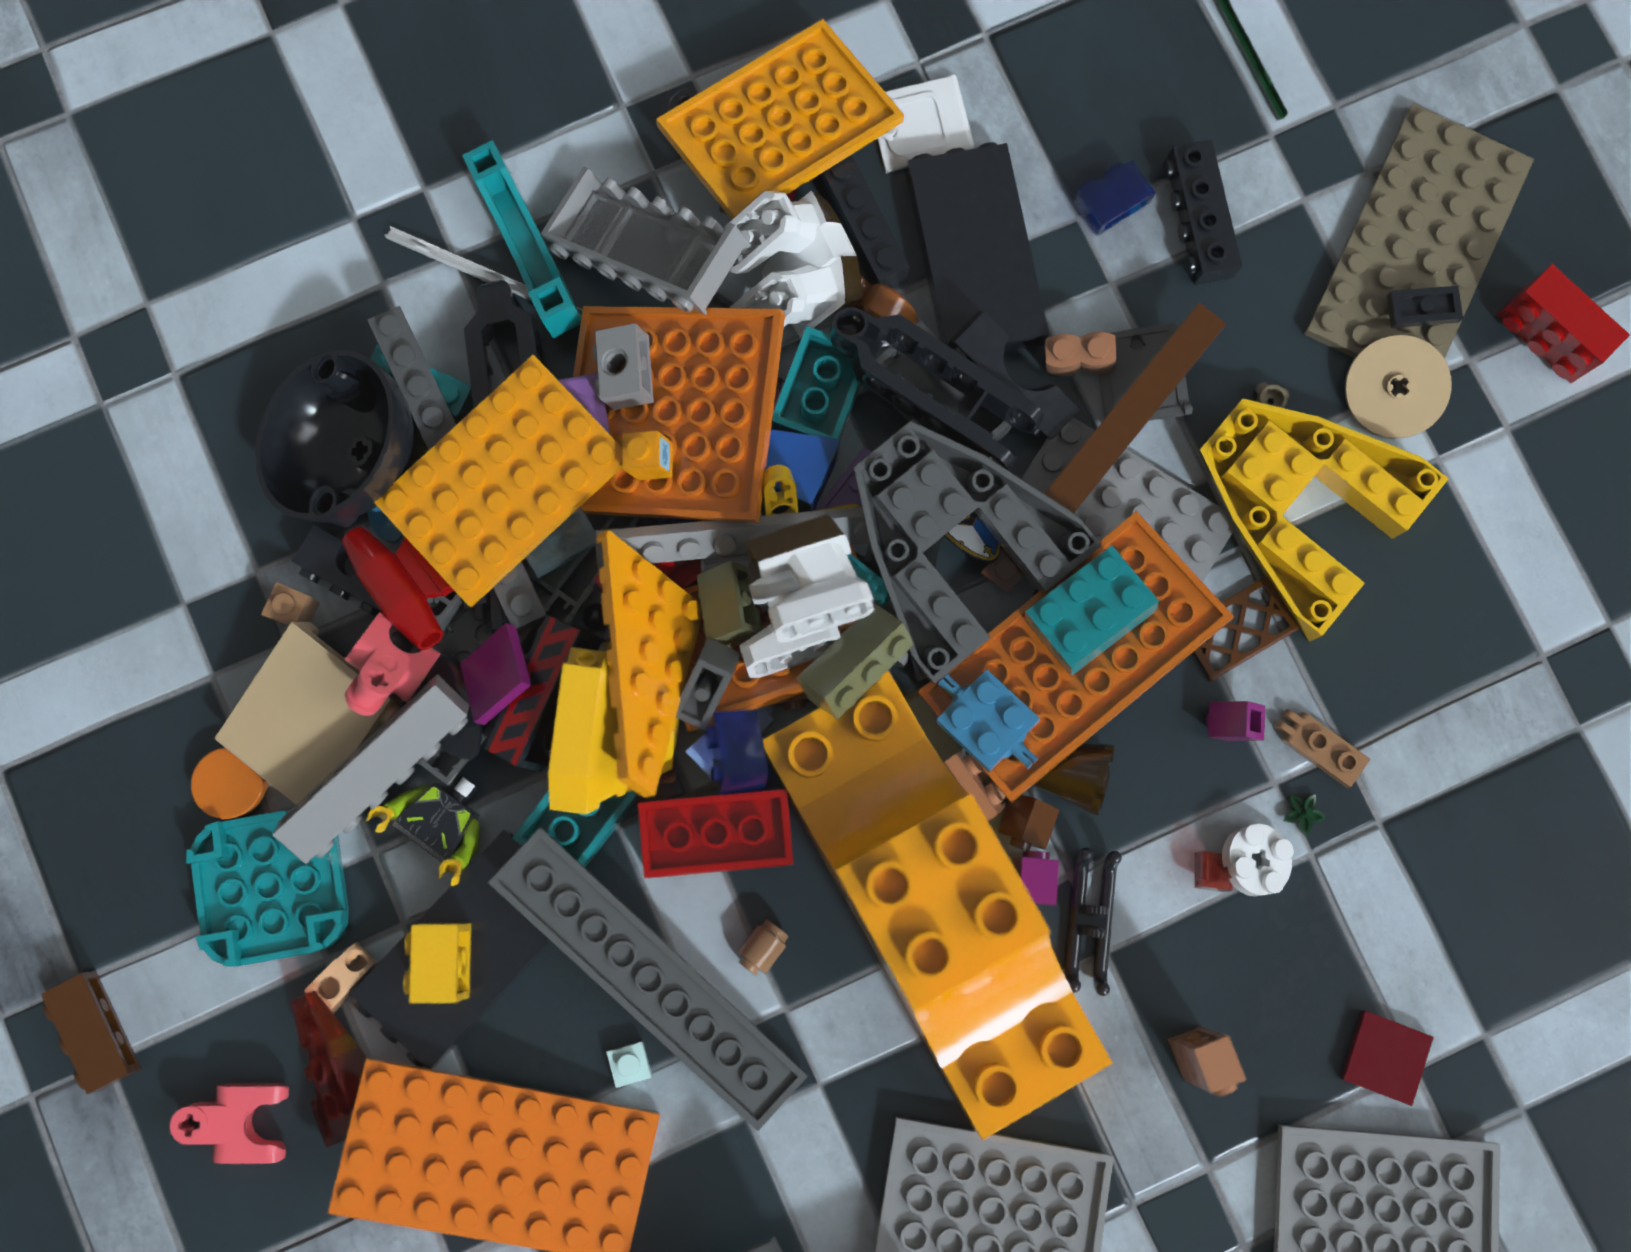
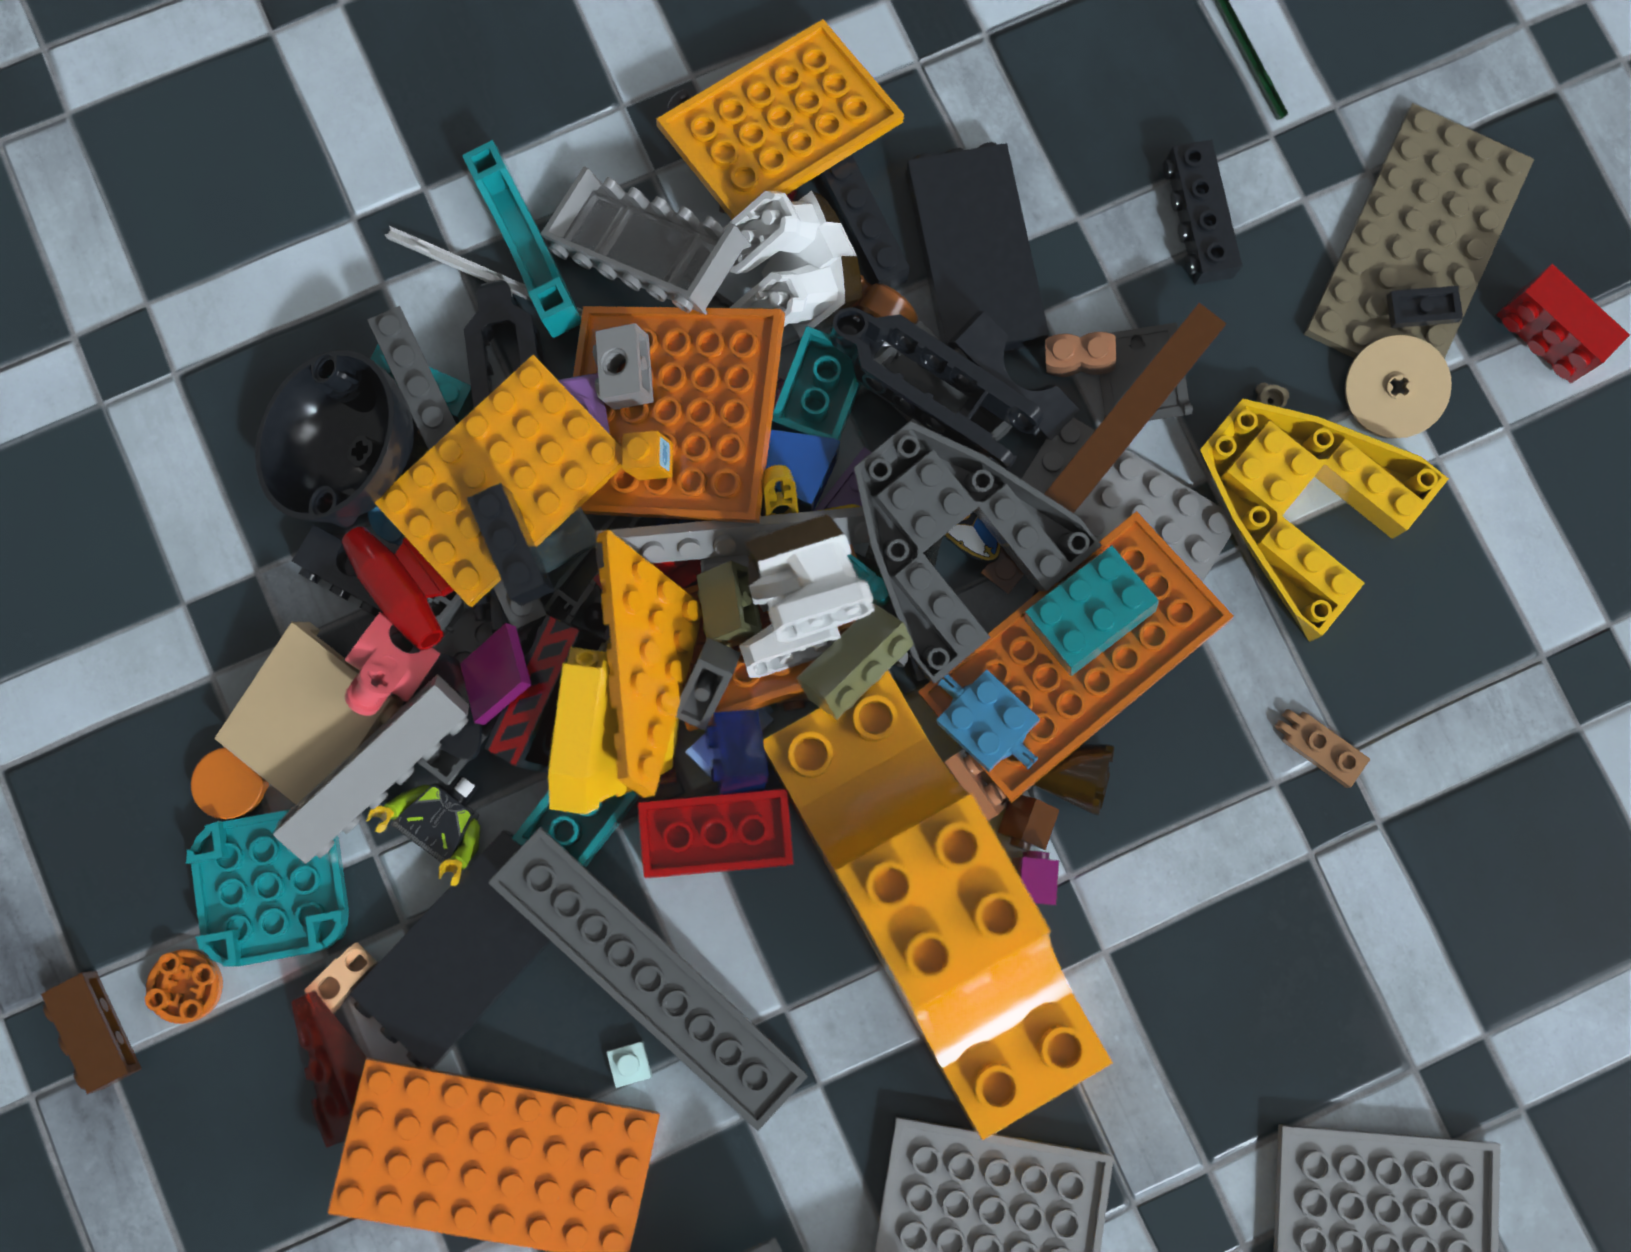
coral piece [170,1083,289,1164] -> none
medium nougat brick [261,582,320,627] -> none
yellow brick [404,923,471,1003] -> none
medium nougat brick [737,919,789,976] -> none
white container [877,75,975,173] -> none
black piece [1065,847,1122,996] -> none
clear blue brick [1074,161,1156,236] -> none
nougat brick [1168,1026,1246,1096] -> none
reddish brown window [1193,576,1300,682] -> none
clear red plate [1194,851,1233,892] -> none
magenta brick [1206,701,1265,741] -> none
white plate [1222,824,1294,896] -> none
dark green plant [1283,794,1326,836] -> none
dark red tile [1340,1010,1434,1106] -> none
none -> orange tile [145,949,223,1024]
none -> black brick [467,483,555,606]

